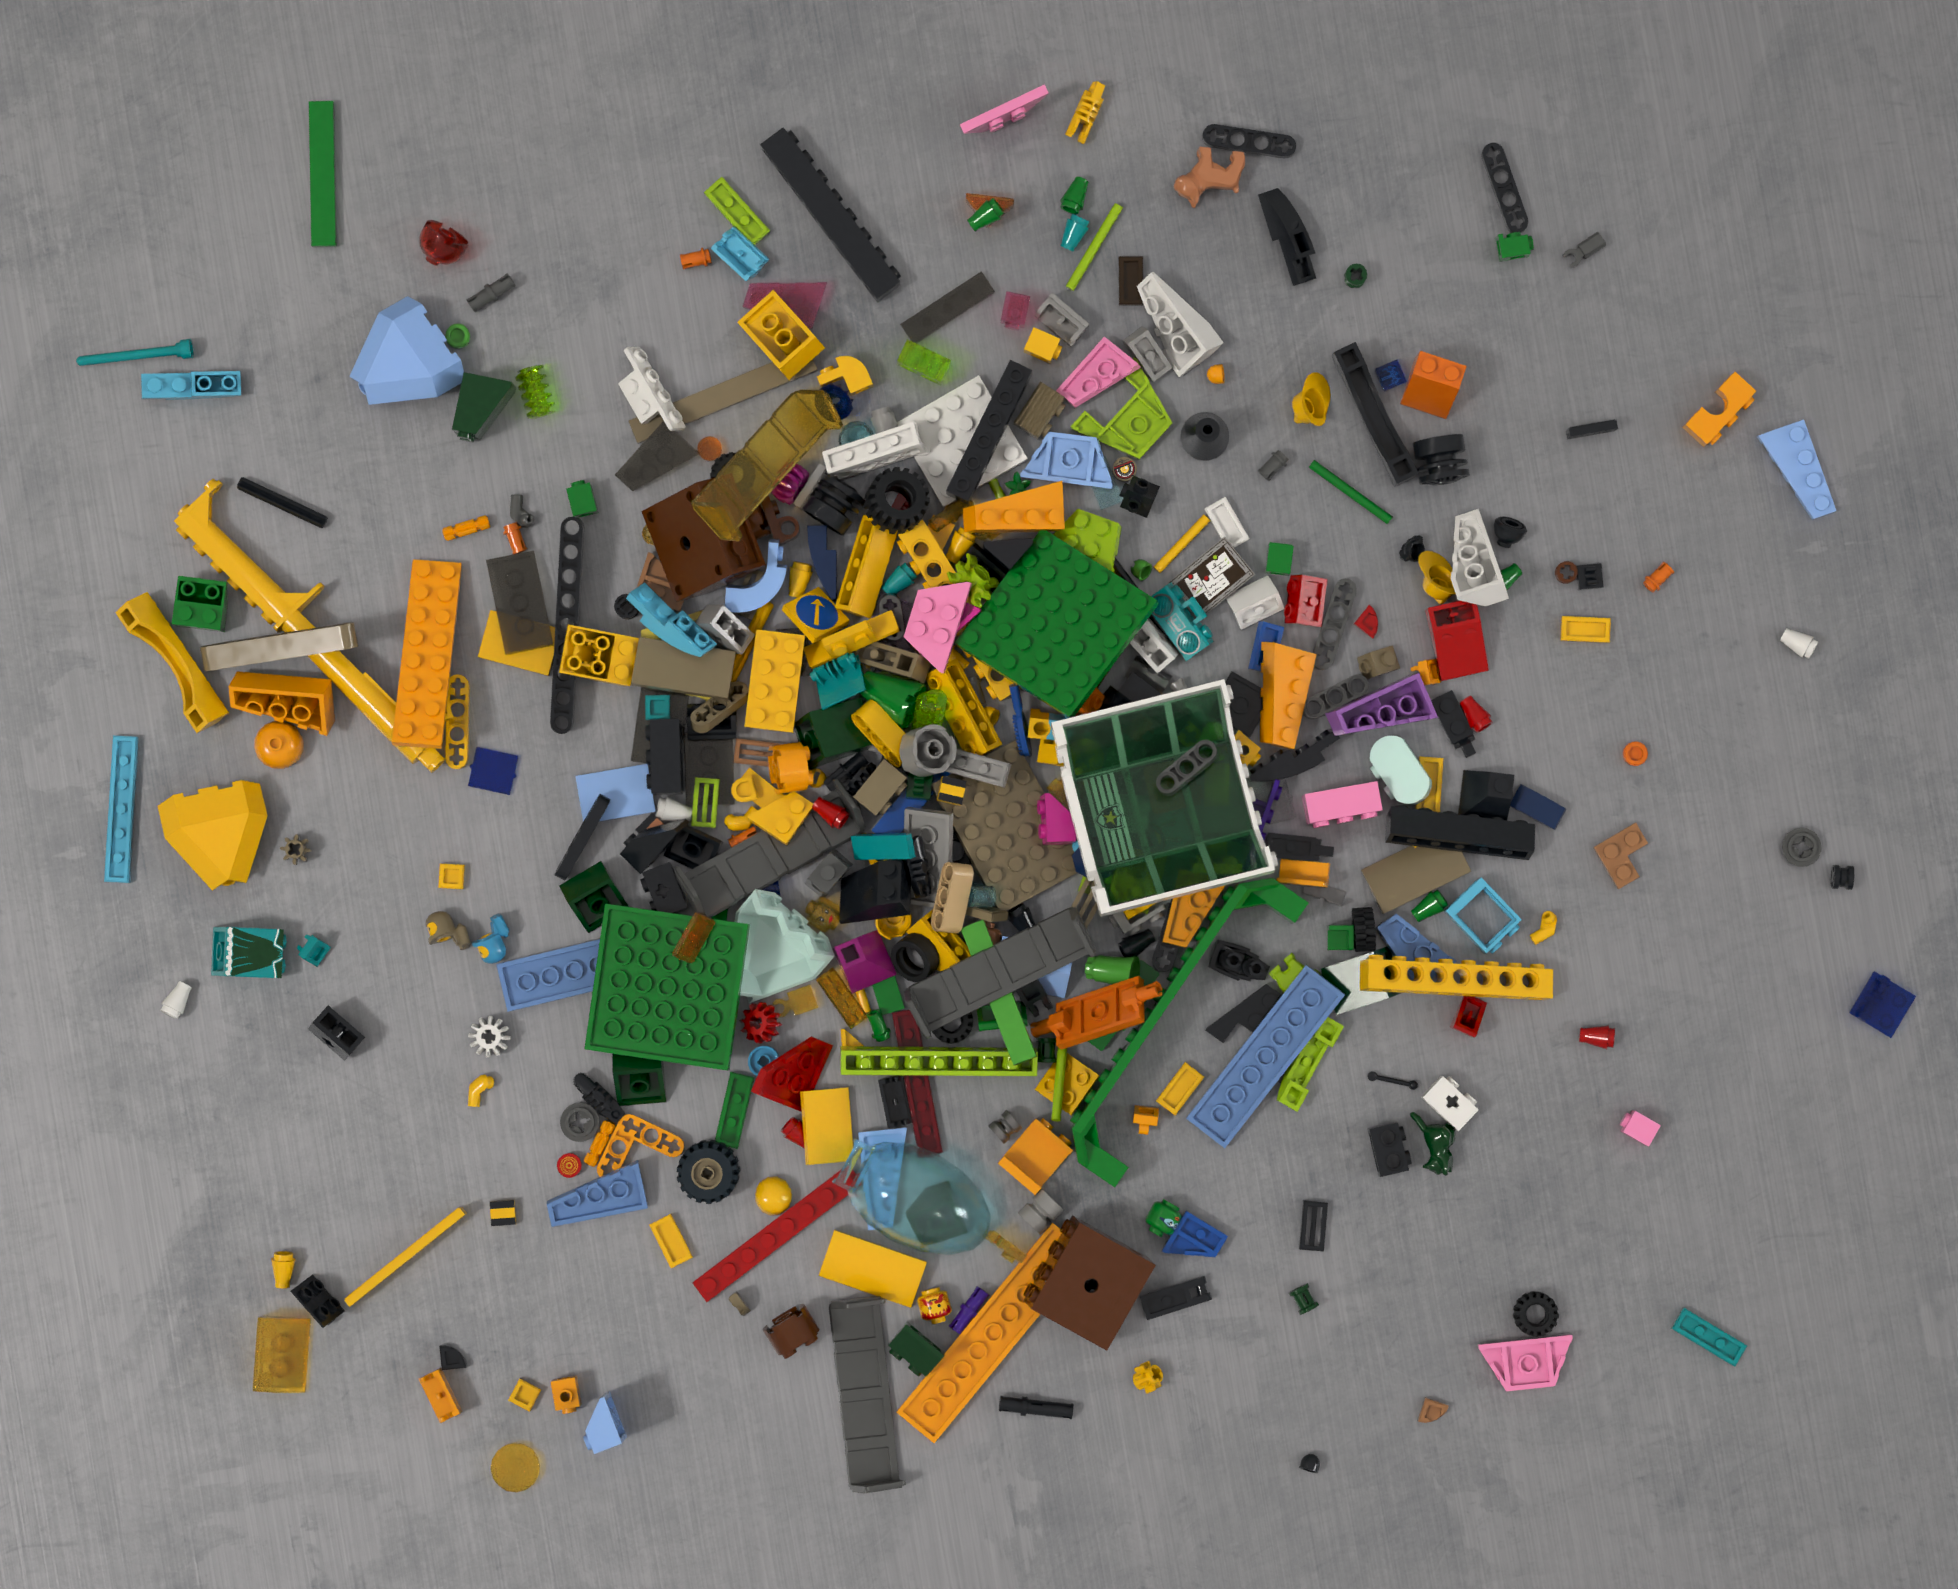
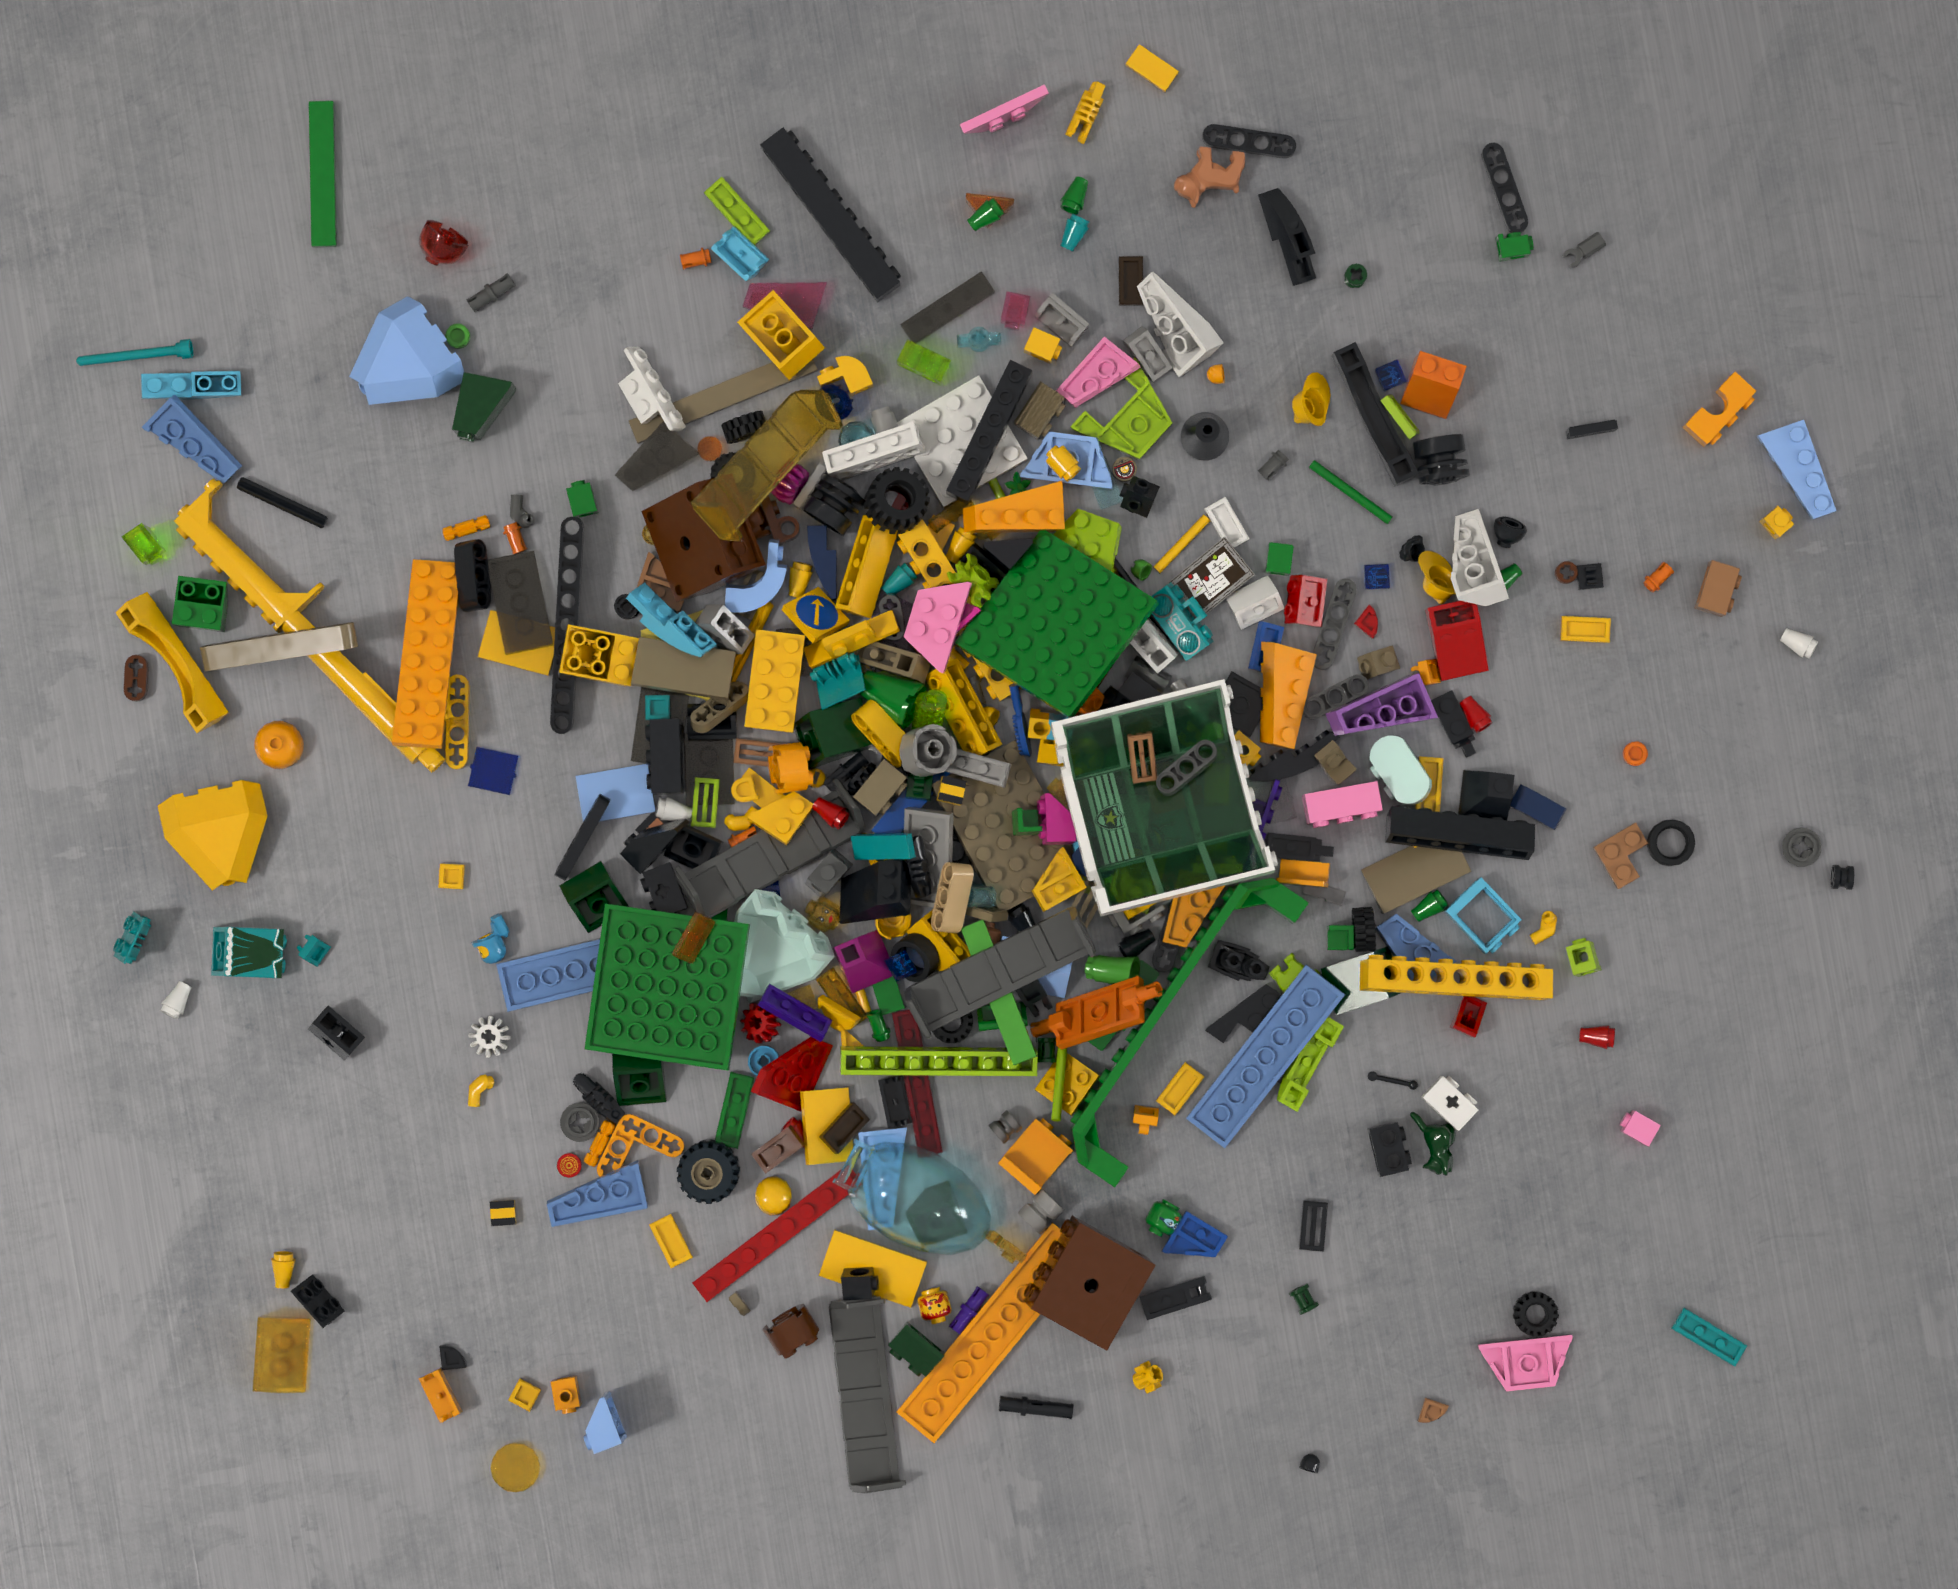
medium azure tile [104,736,139,883] -> none
light orange wedge [228,671,335,736] -> none
dark tan gear [280,834,312,865] -> none
yellow tile [344,1207,467,1307] -> none
dark tan piece [425,911,471,950] -> none
clear neon green piece [515,365,556,419] -> none
lime bar [1066,203,1123,291] -> none
clear blue hinge [1849,971,1916,1038] -> none
none -> teal hinge [113,911,151,964]
none -> clear neon green slope [121,523,166,565]
none -> reddish brown beam [124,655,149,702]
none -> medium blue wing [141,395,242,484]
none -> black beam [454,539,491,612]
none -> black tyre [721,411,769,444]
none -> reddish brown plate [751,1125,805,1174]
none -> dark purple tile [758,984,832,1042]
none -> yellow tile [818,995,861,1031]
none -> dark brown tile [819,1102,870,1154]
none -> black brick [841,1267,879,1300]
none -> clear blue tile [884,950,917,982]
none -> clear light blue piece [957,327,1001,352]
none -> green panel [1012,808,1042,836]
none -> yellow wing [1032,847,1087,912]
none -> yellow brick [1046,445,1081,482]
none -> yellow tile [1125,44,1179,92]
none -> medium nougat tile [1127,731,1157,784]
none -> dark tan slope [1314,740,1357,785]
none -> clear blue tile [1364,564,1390,590]
none -> lime tile [1380,394,1420,439]
none -> lime brick [1566,938,1602,977]
none -> black tyre [1647,819,1695,866]
none -> medium nougat piece [1694,560,1742,617]
none -> yellow brick [1759,506,1794,539]

